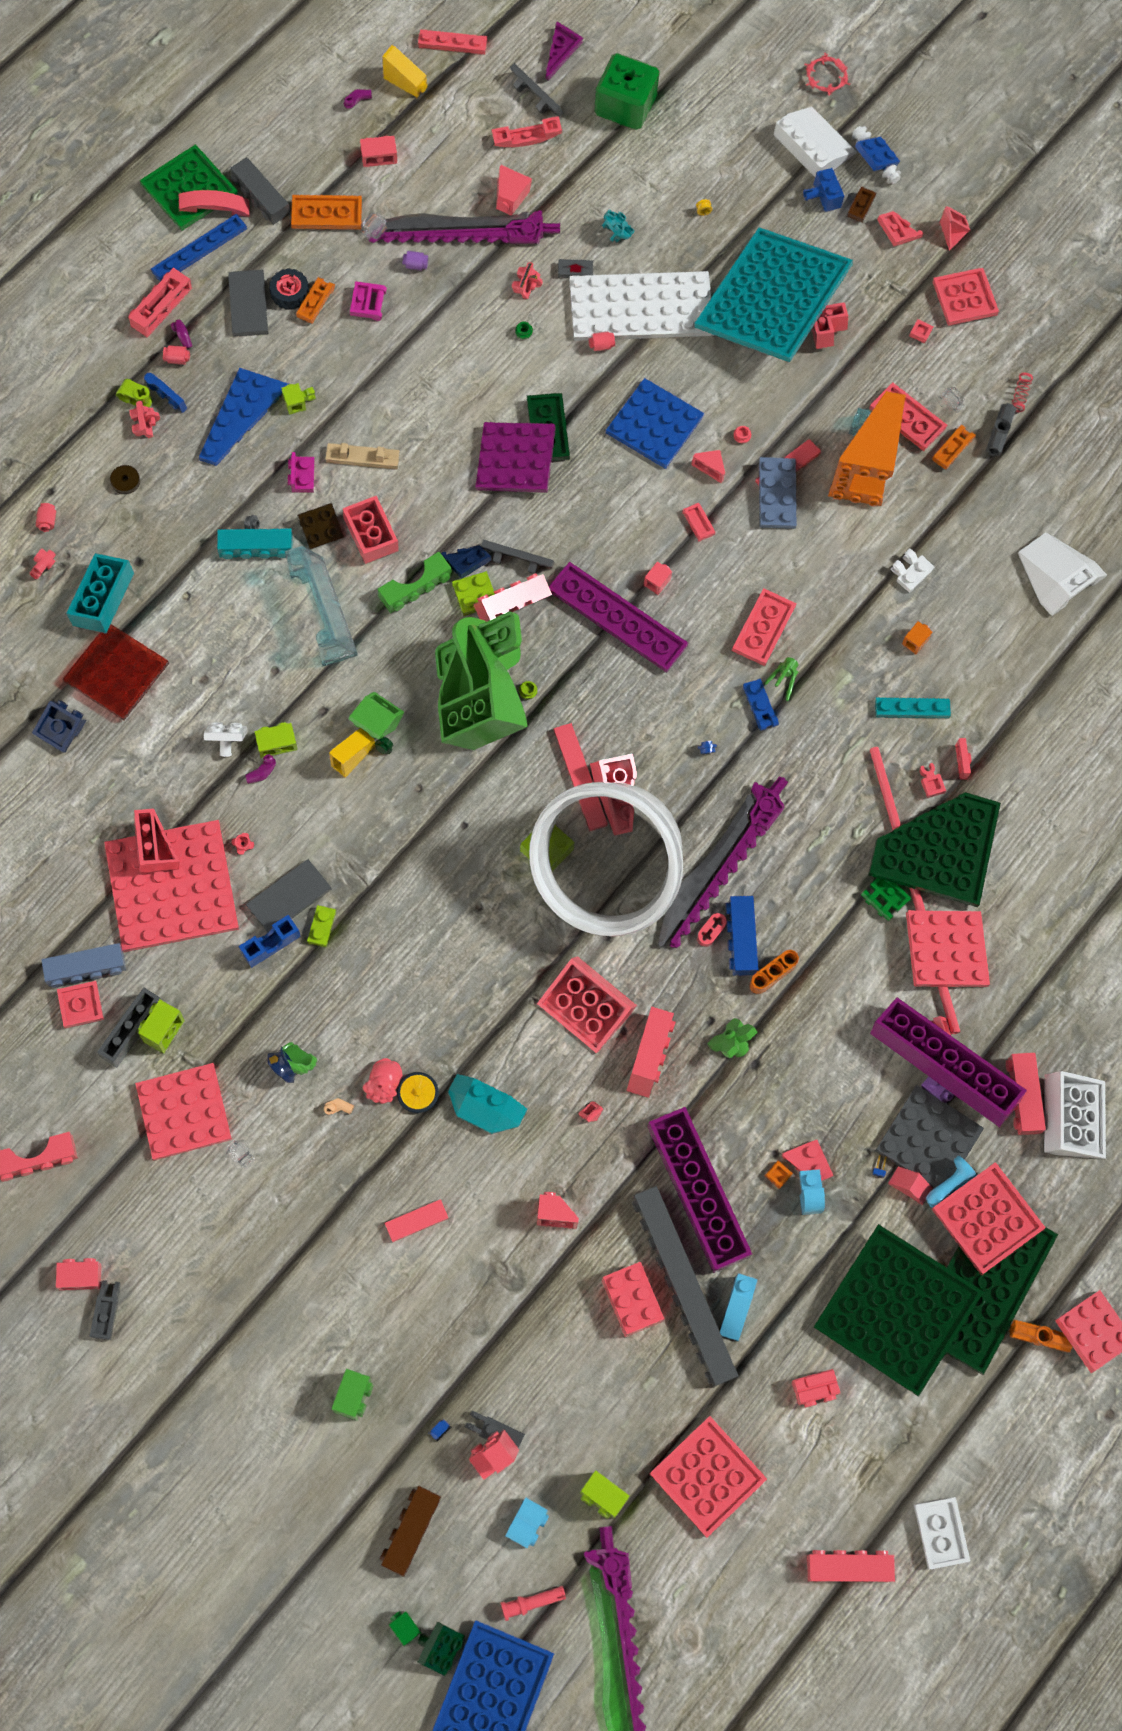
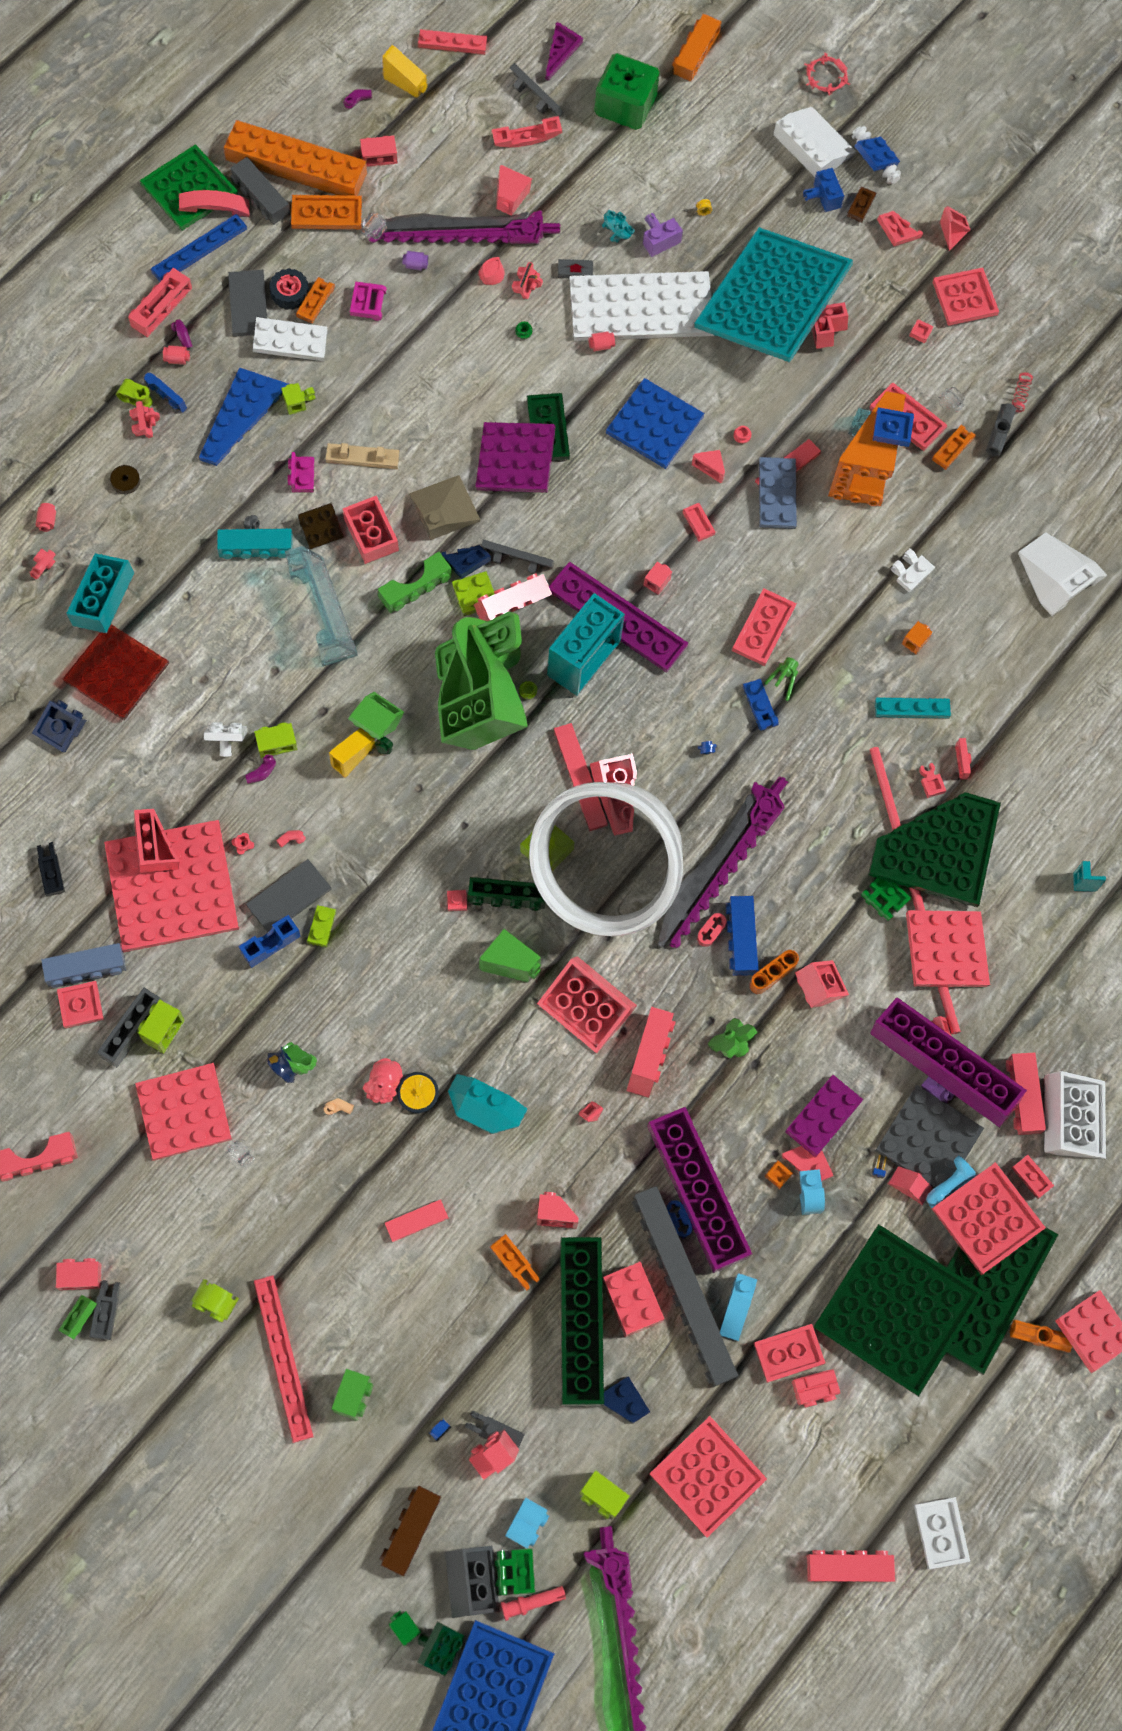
none -> black hinge [37,842,65,897]
none -> bright green plate [59,1294,97,1340]
none -> lime brick [191,1279,239,1322]
none -> orange brick [224,120,367,196]
none -> white plate [253,317,327,361]
none -> coral tile [254,1275,314,1443]
none -> coral arm [276,830,306,848]
none -> dark tan slope [409,475,480,540]
none -> dark grey slope [445,1546,500,1618]
none -> coral plate [447,890,467,911]
none -> dark green brick [468,877,545,911]
none -> coral hat [479,257,505,285]
none -> bright green slope [479,929,541,982]
none -> orange hinge [490,1234,540,1291]
none -> green plate [495,1549,535,1595]
none -> teal window [547,593,625,696]
none -> dark green brick [560,1237,604,1407]
none -> dark blue wing [604,1376,650,1423]
none -> medium lavender brick [643,213,683,257]
none -> blue beam [666,1200,692,1238]
none -> orange brick [672,14,721,82]
none -> coral plate [753,1324,826,1383]
none -> magenta plate [785,1075,864,1158]
none -> coral slope [795,960,849,1008]
none -> blue plate [872,407,914,447]
none -> coral plate [1012,1155,1054,1199]
none -> teal panel [1073,861,1106,892]

